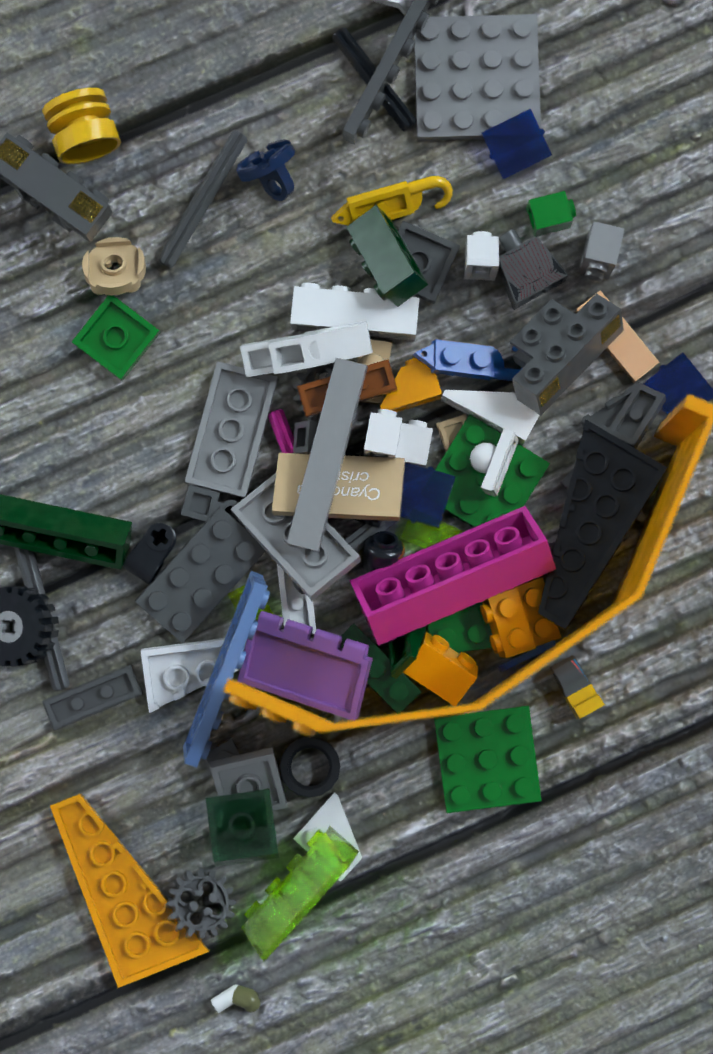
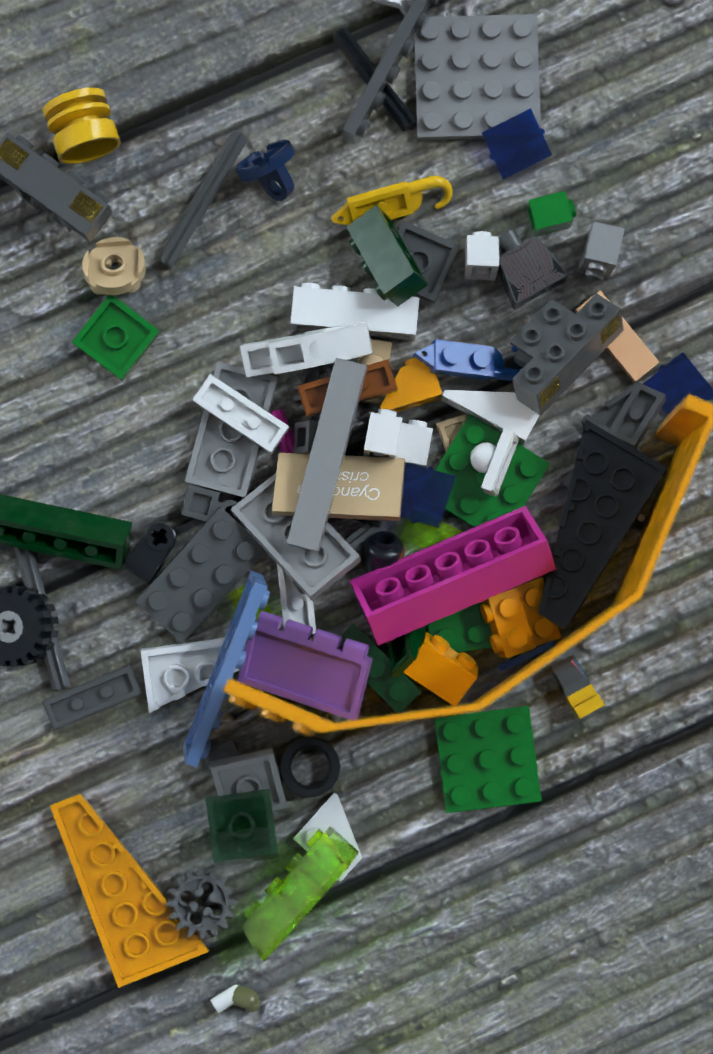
none -> white plate [192,374,289,454]

